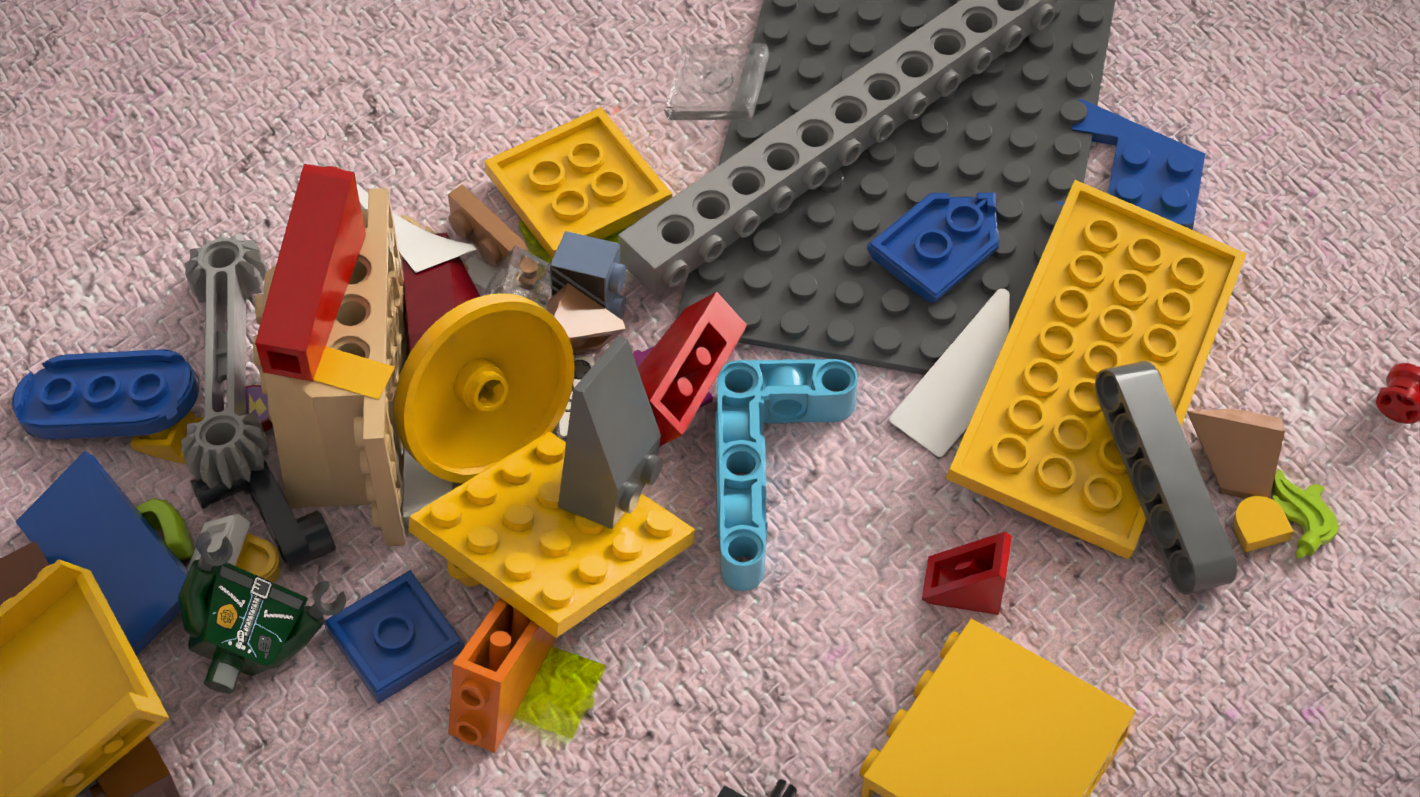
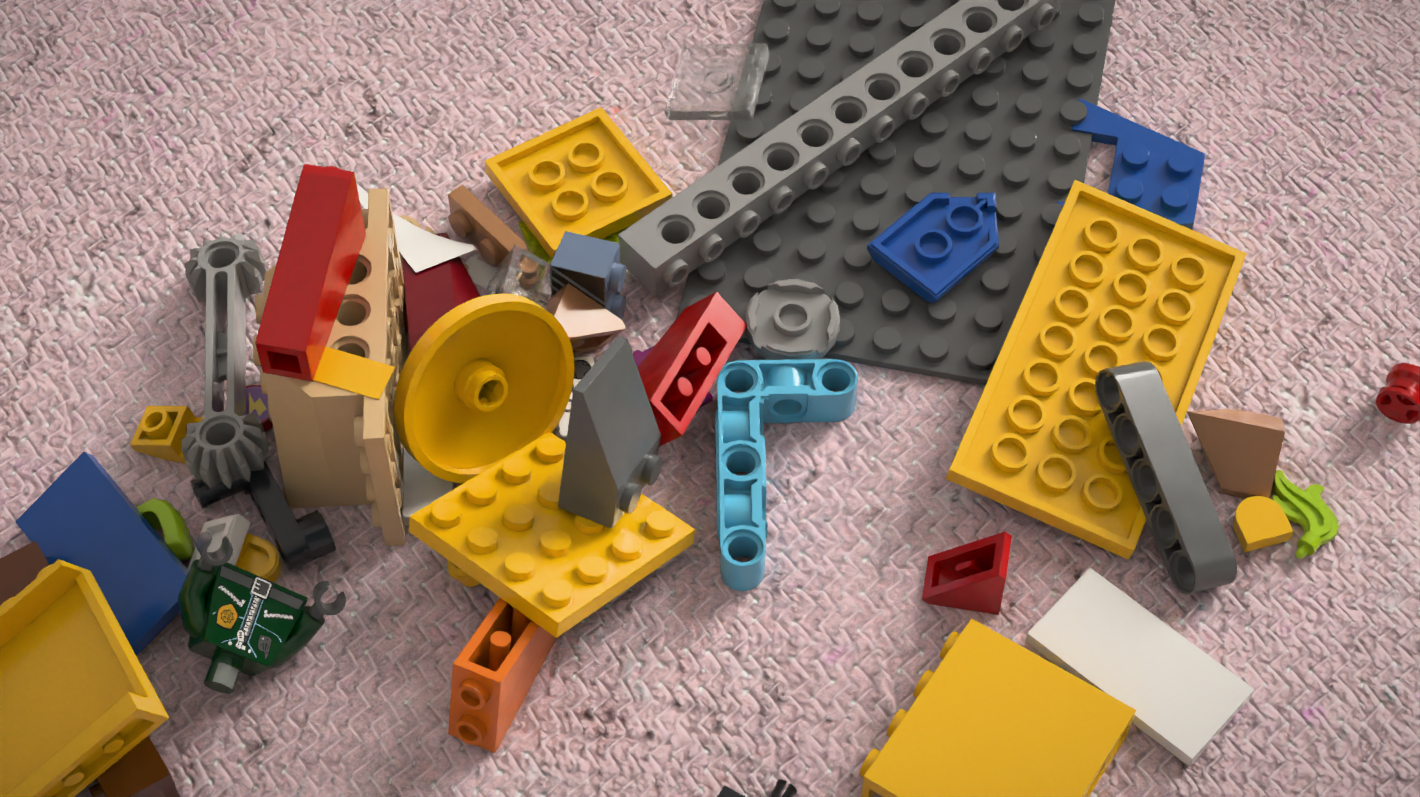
blue tile [12,349,200,439] -> none
blue tile [324,570,465,704] -> none
clear neon green piece [514,646,606,739] -> none
white sticker [889,289,1010,457] -> none
none -> light grey tile [745,279,840,360]
none -> white tile [1025,568,1254,767]

